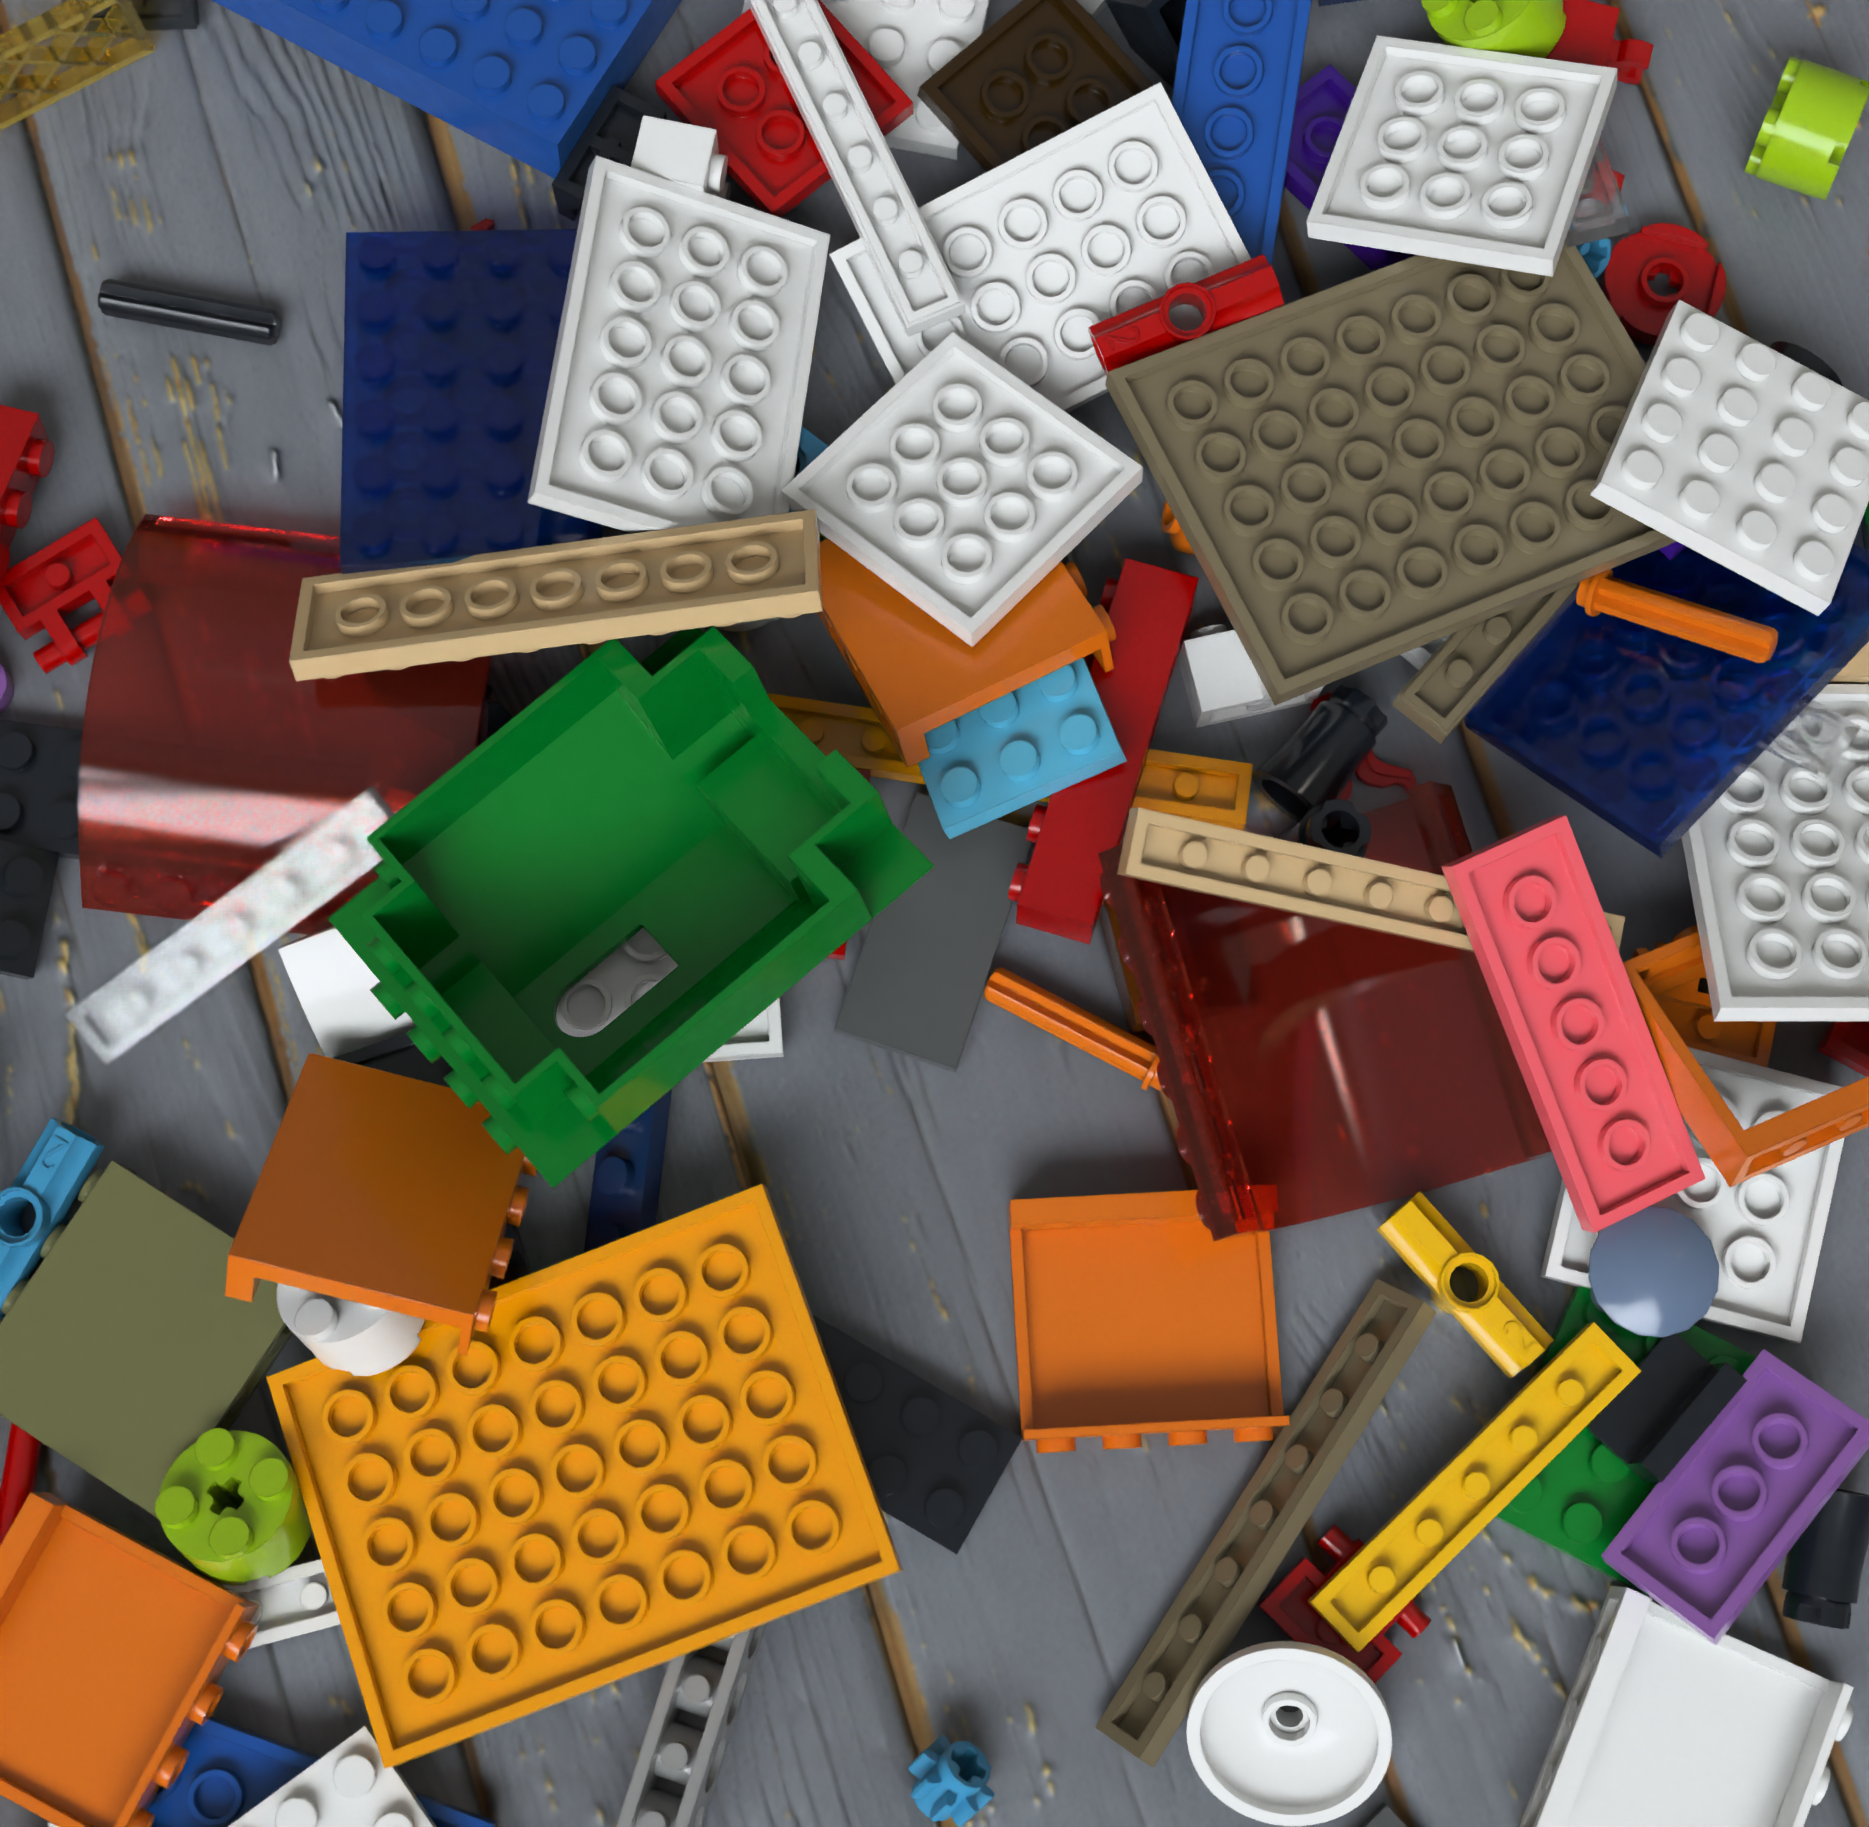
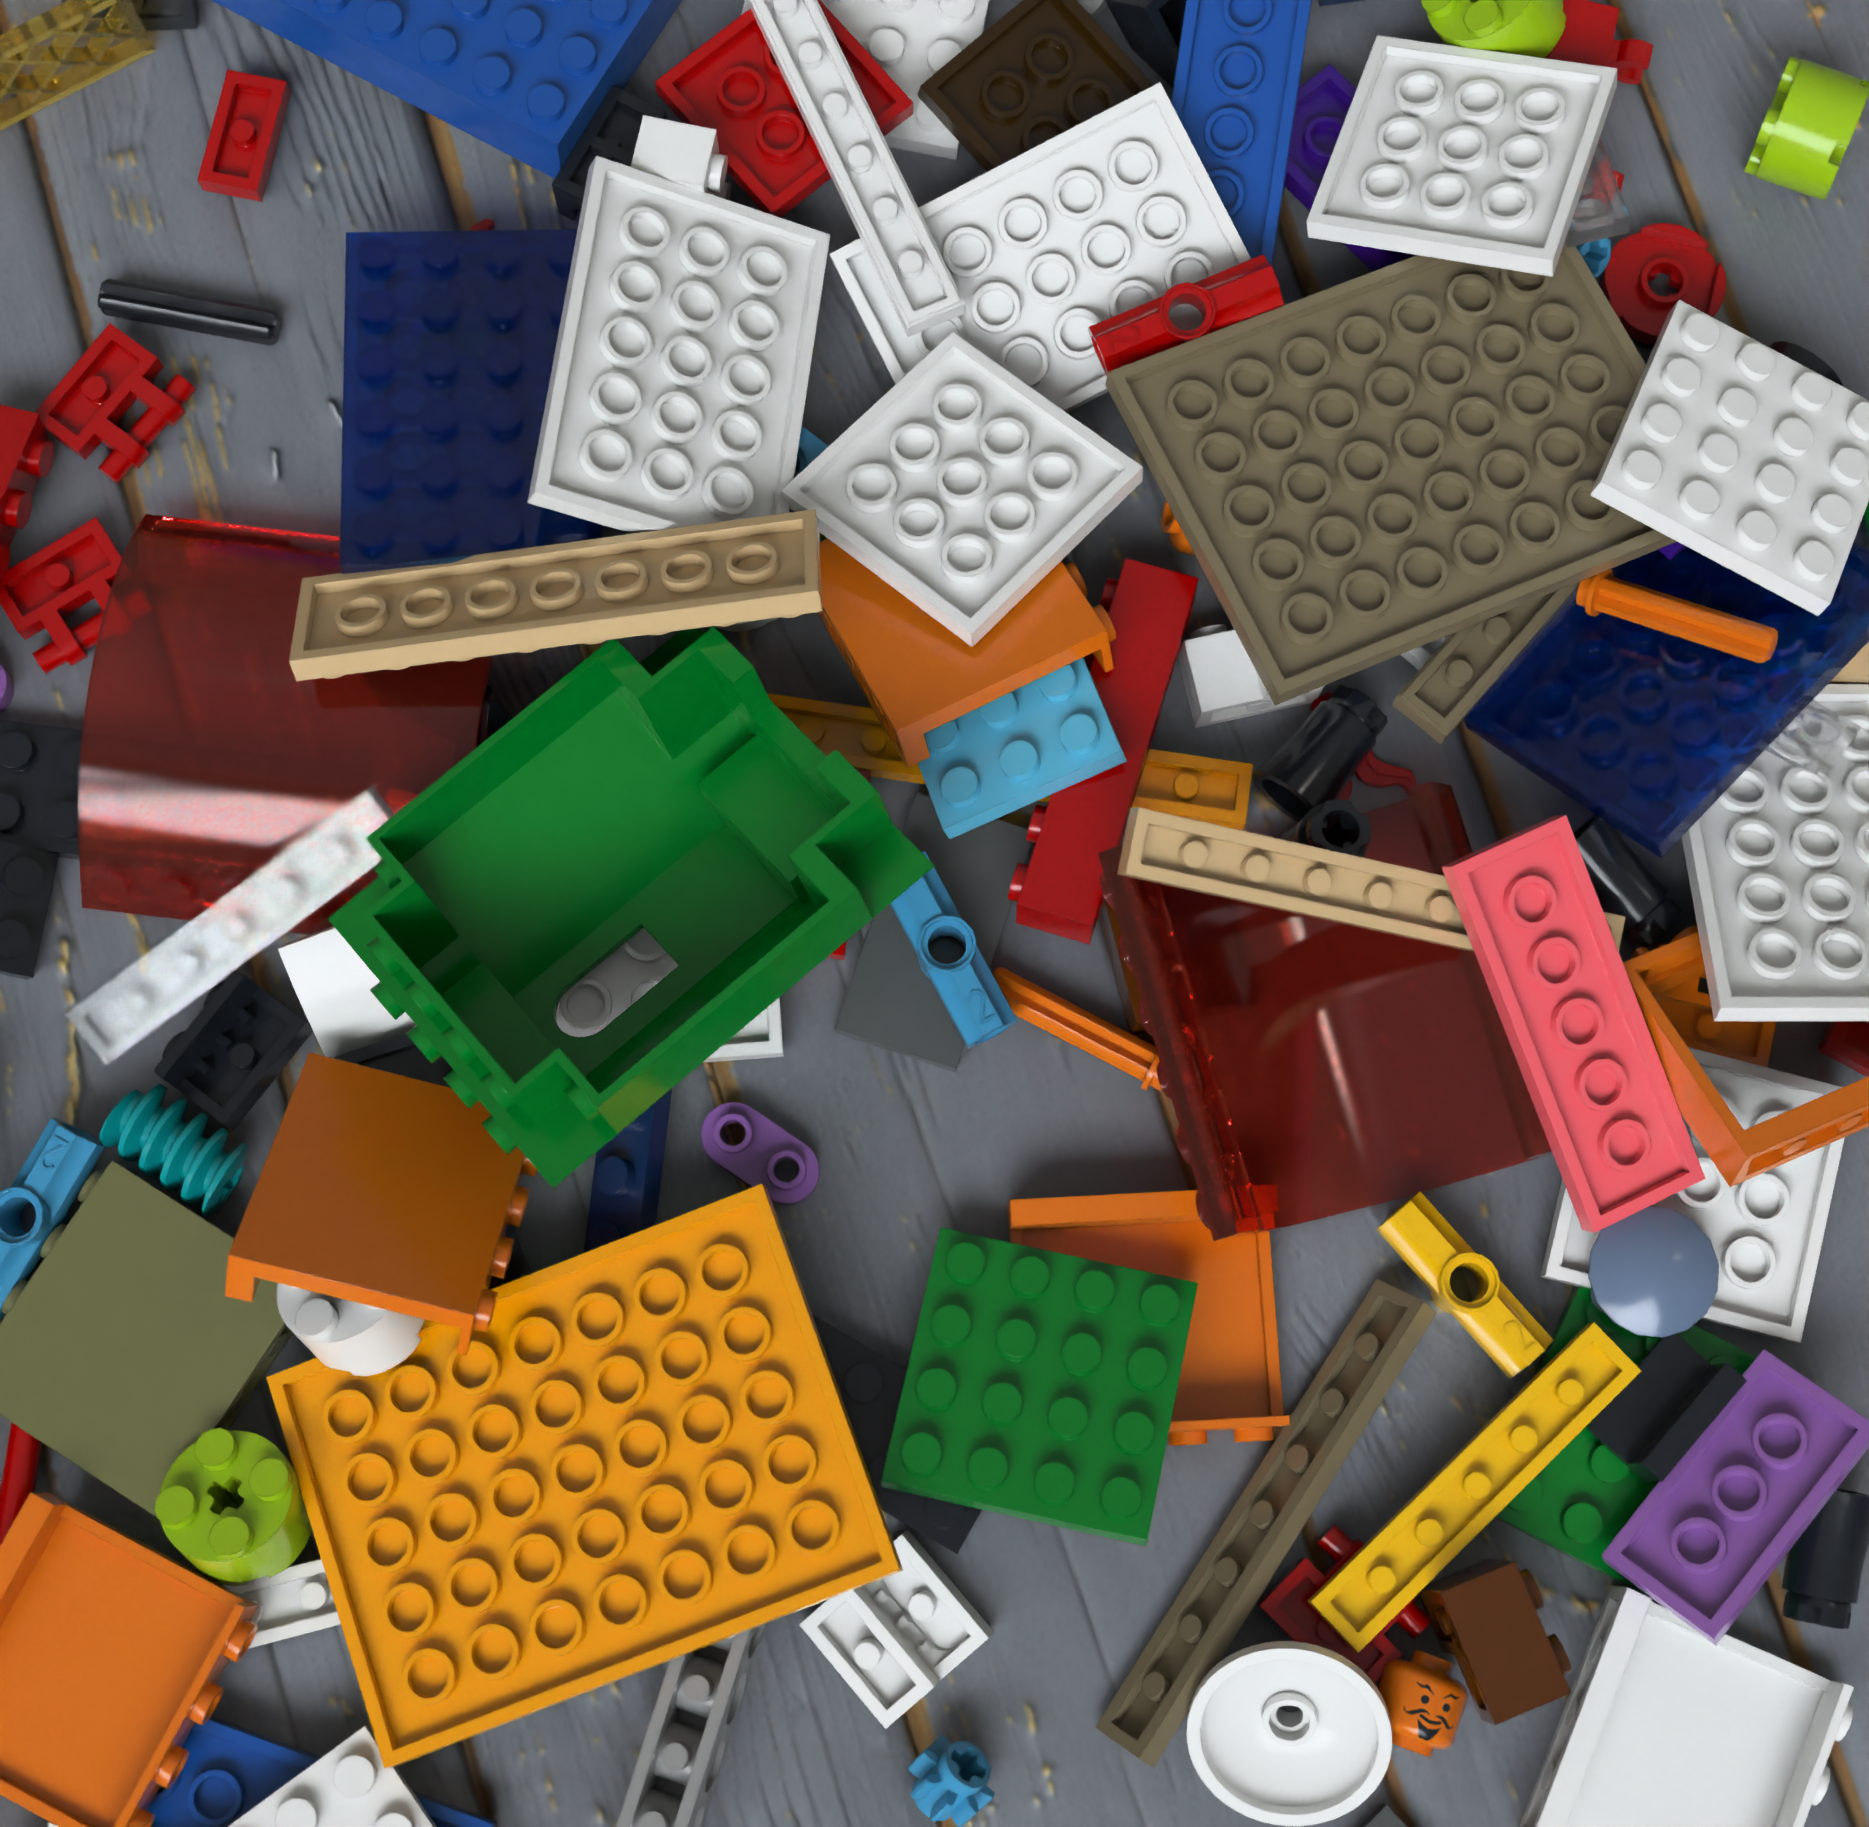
none -> red plate [35,323,196,484]
none -> teal piece [99,1083,251,1218]
none -> black bracket [154,970,313,1131]
none -> red plate [197,69,291,202]
none -> medium lavender plate [701,1102,820,1206]
none -> white slope [799,1529,994,1729]
none -> green plate [881,1227,1198,1546]
none -> dark azure piece [890,851,1017,1049]
none -> orange head [1377,1650,1468,1758]
none -> reddish brown brick [1418,1559,1572,1725]
none -> black plant [1573,809,1682,951]

